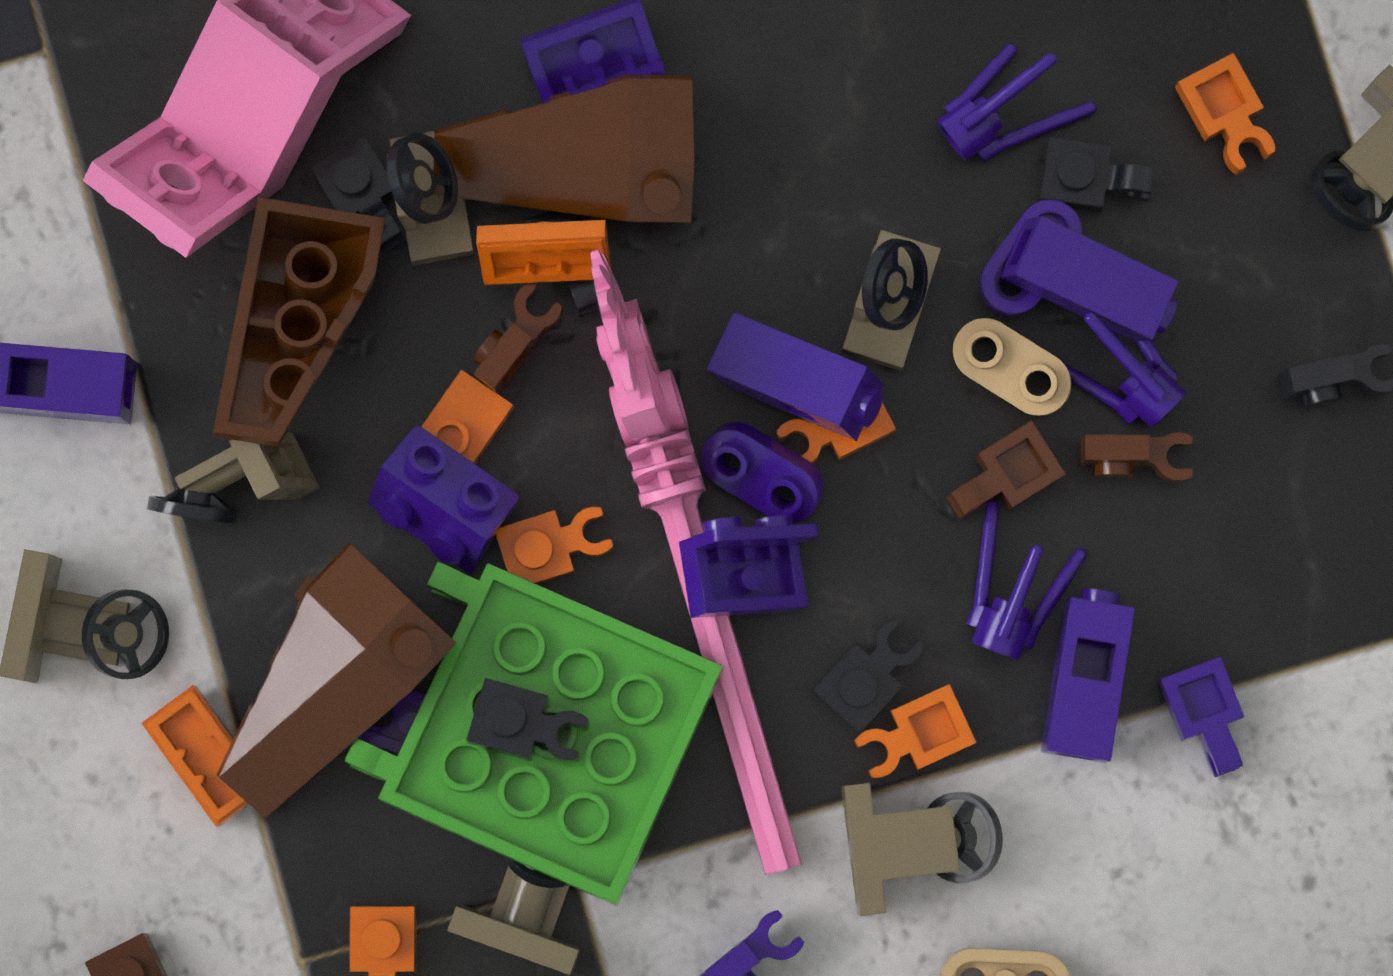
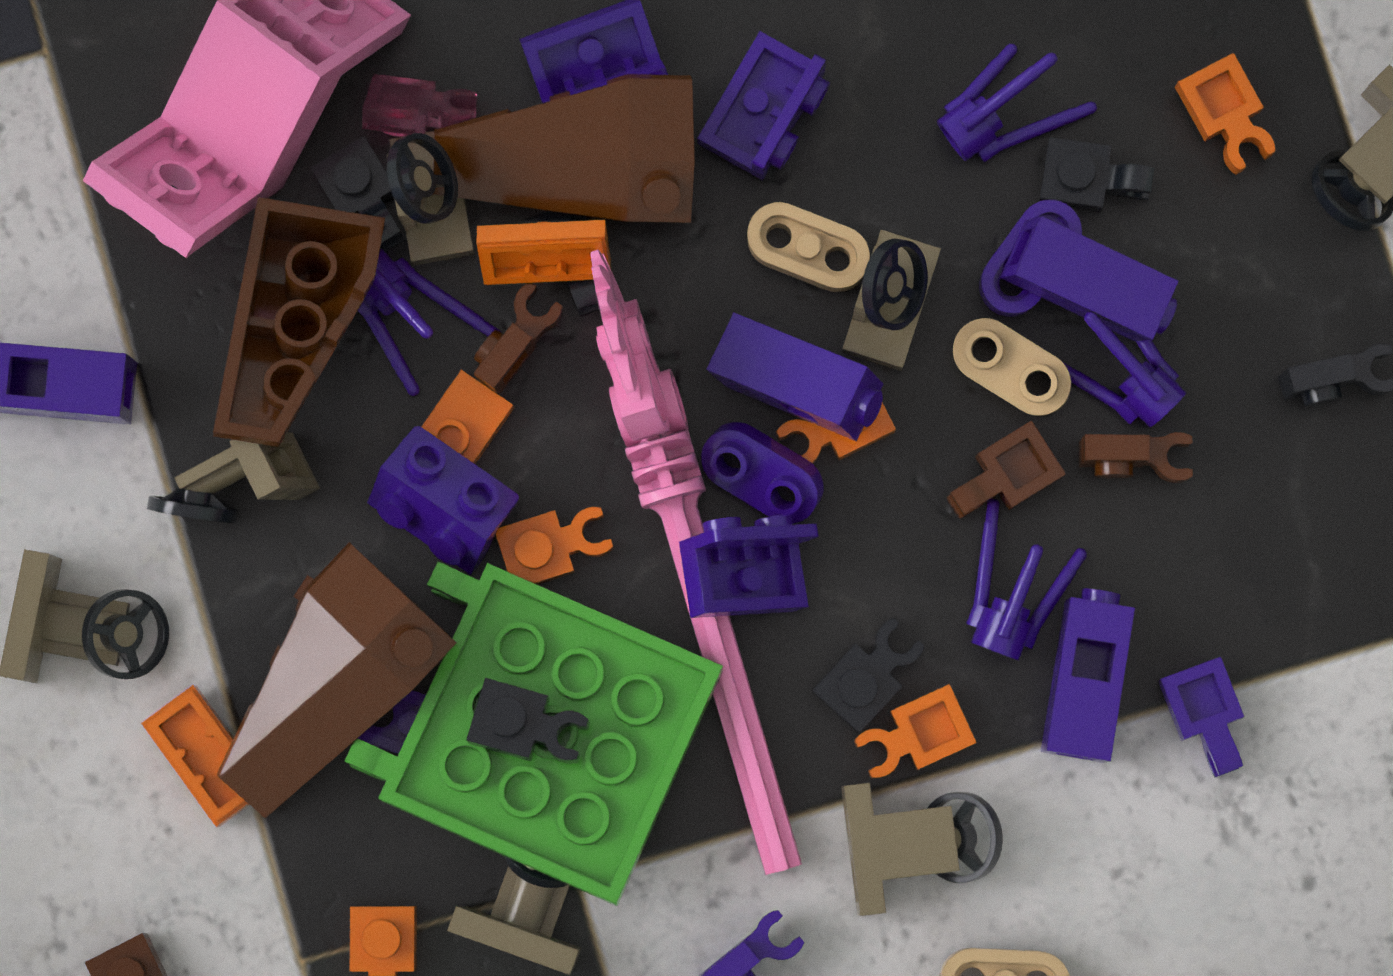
none -> dark purple plant [358,249,502,396]
none -> clear pink plate [362,74,478,137]
none -> dark purple bracket [697,31,830,180]
none -> tan plate [747,202,870,292]

